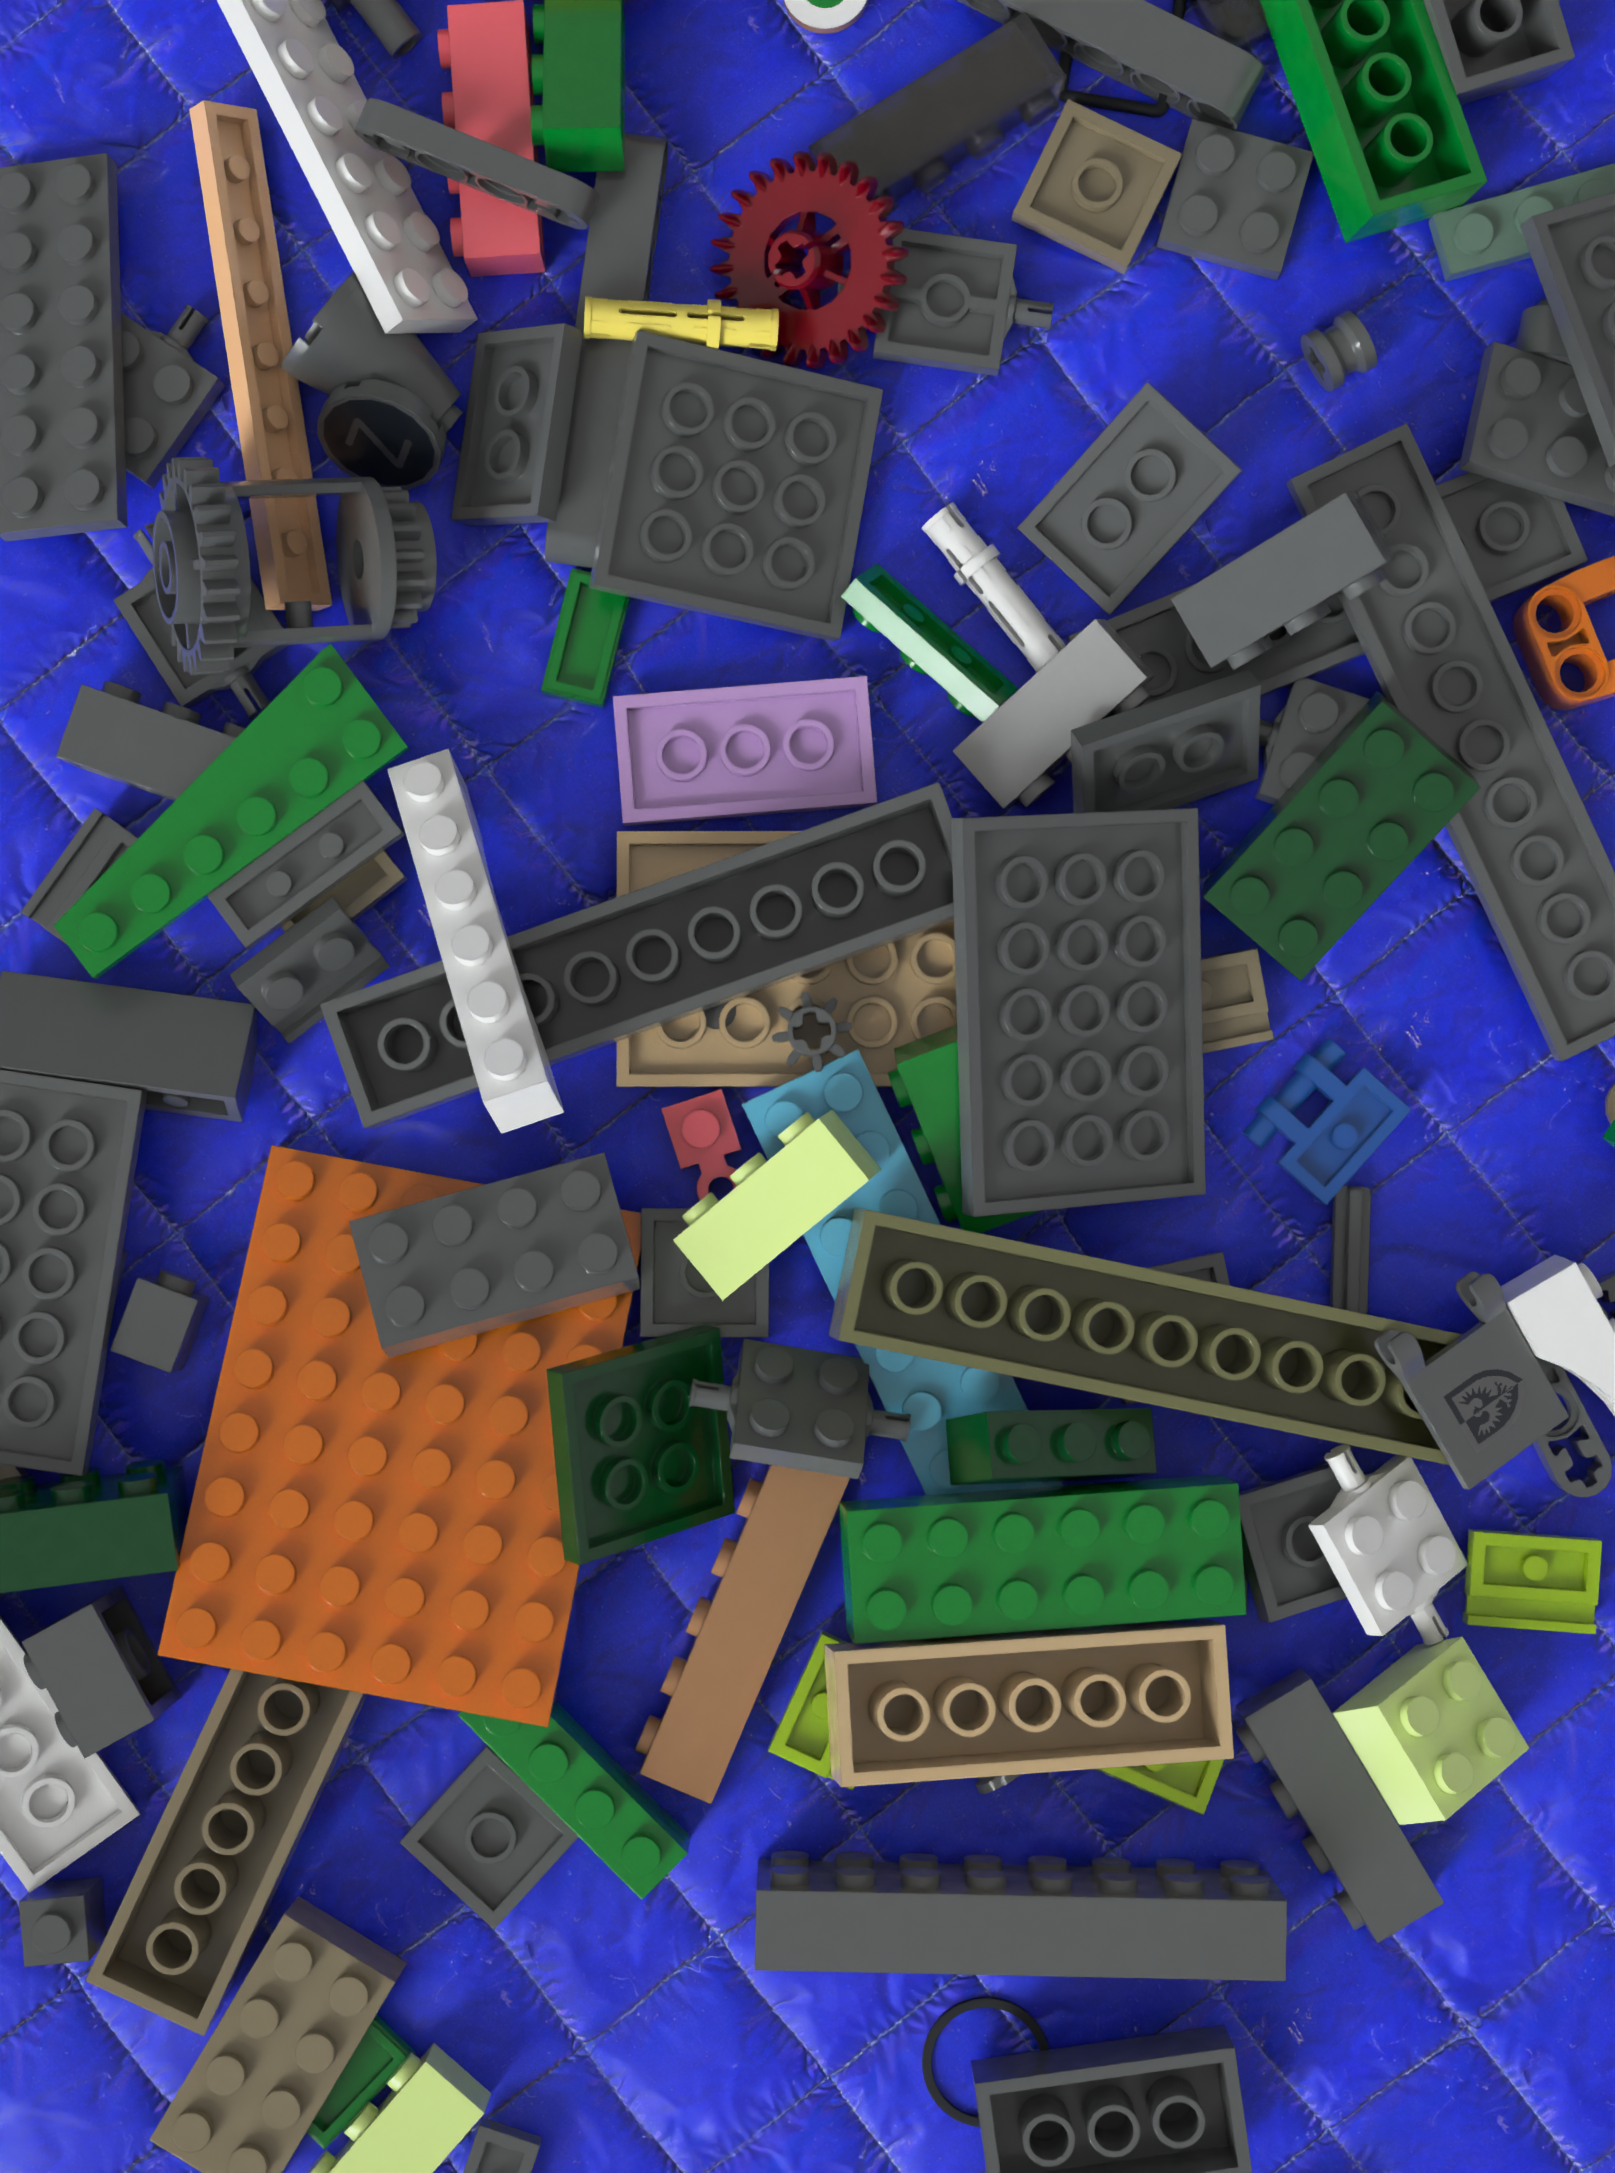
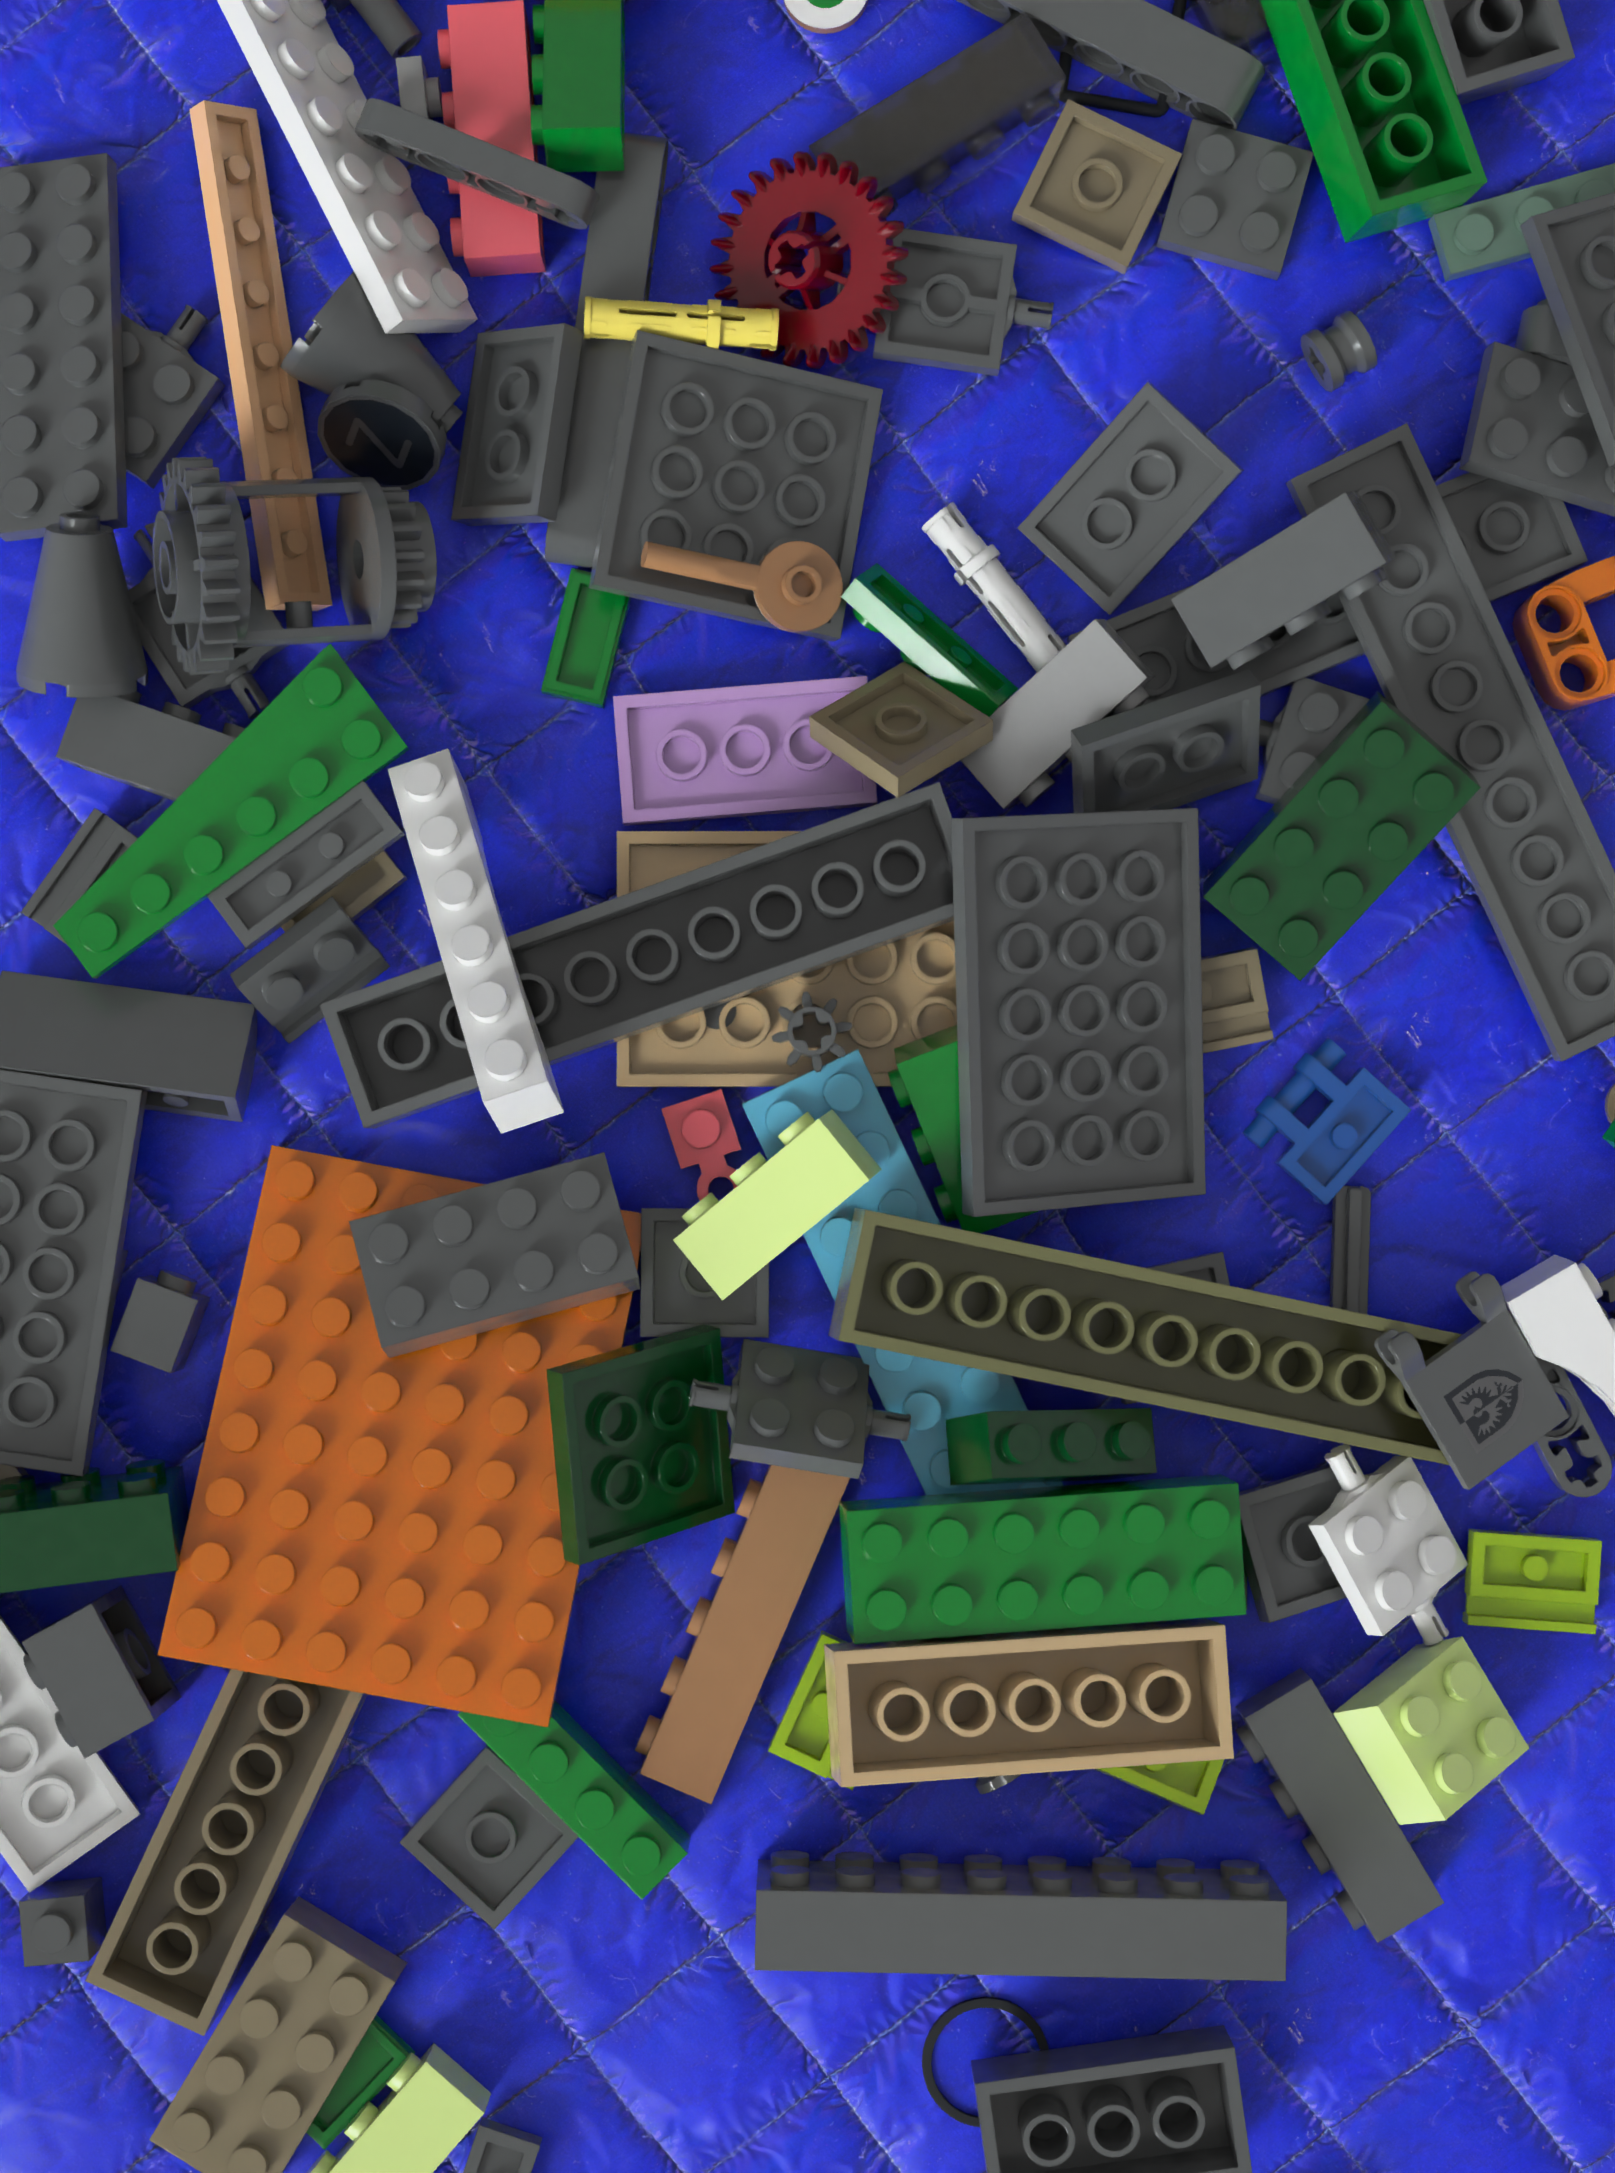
none -> dark grey cone [16,512,148,698]
none -> light grey plate [396,55,443,120]
none -> medium nougat piece [641,541,843,633]
none -> dark tan plate [809,662,993,798]

